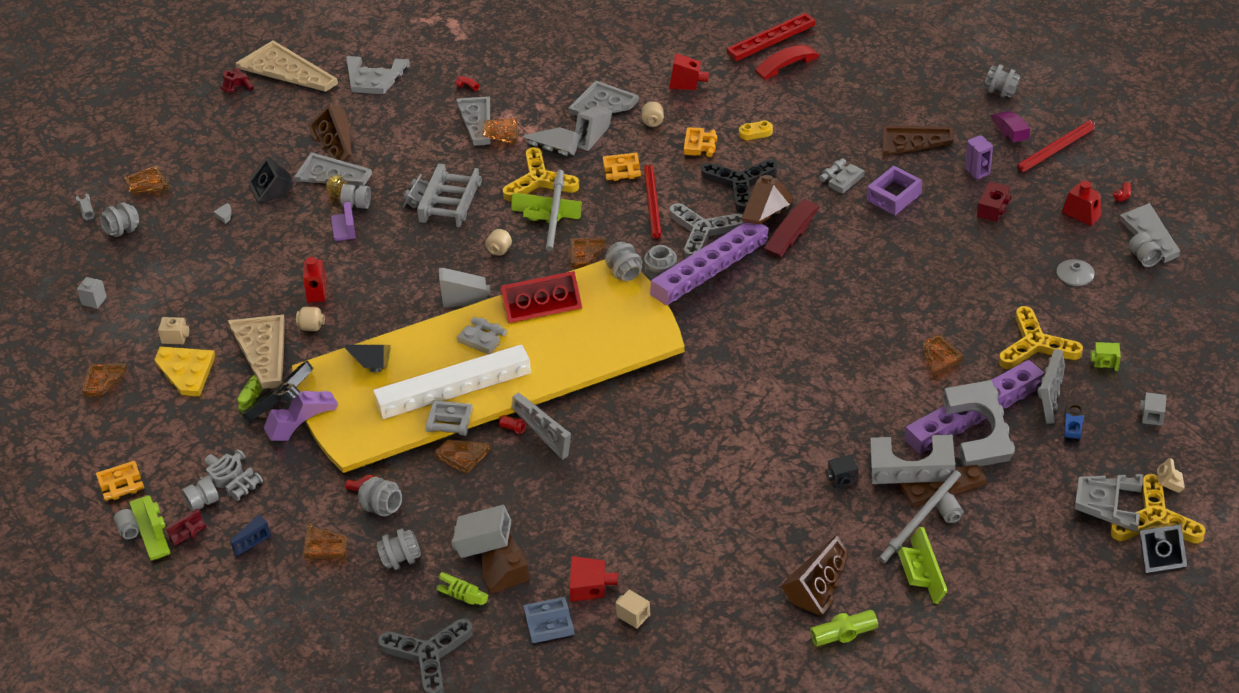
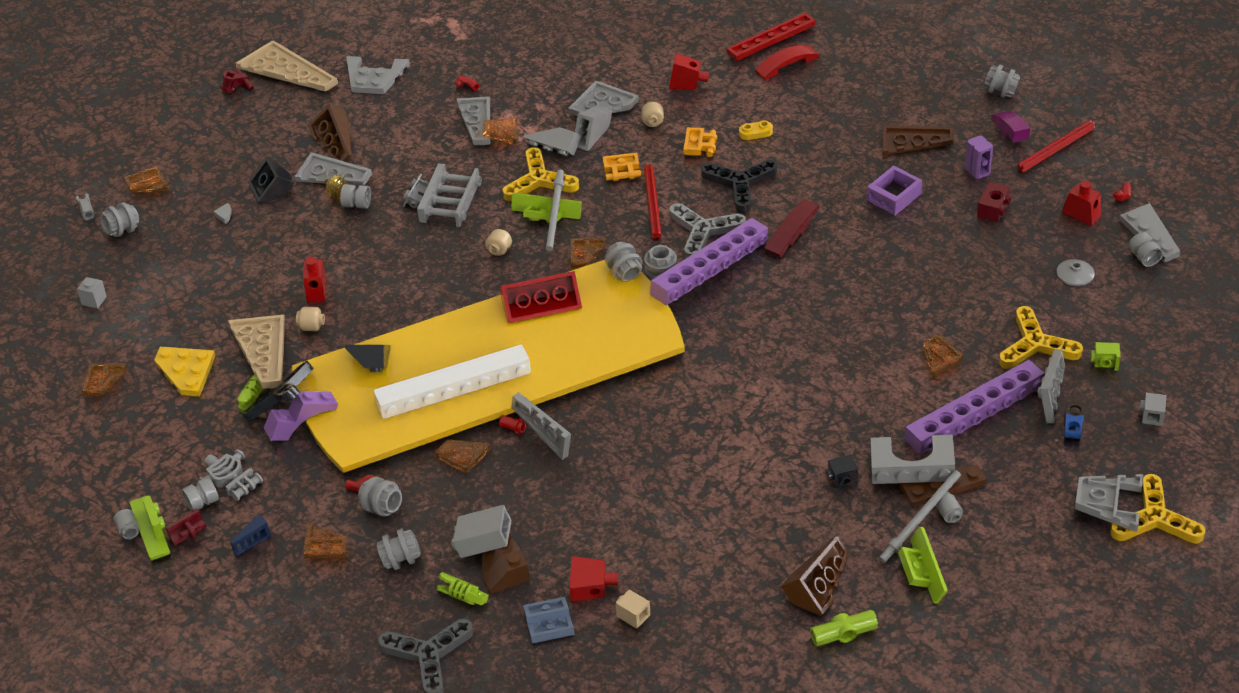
light orange plate [96,460,144,501] -> none
tan brick [158,317,189,344] -> none
medium lavender panel [331,202,356,241] -> none
light grey plate [426,400,473,436] -> none
light grey slope [439,268,491,308] -> none
light grey plate [457,317,507,354] -> none
reddish brown wedge [741,175,793,224] -> none
light grey plate [819,158,865,194] -> none
light grey arch [942,380,1015,466] -> none
black slope [1139,522,1187,573] -> none
tan bracket [1157,458,1185,493] -> none

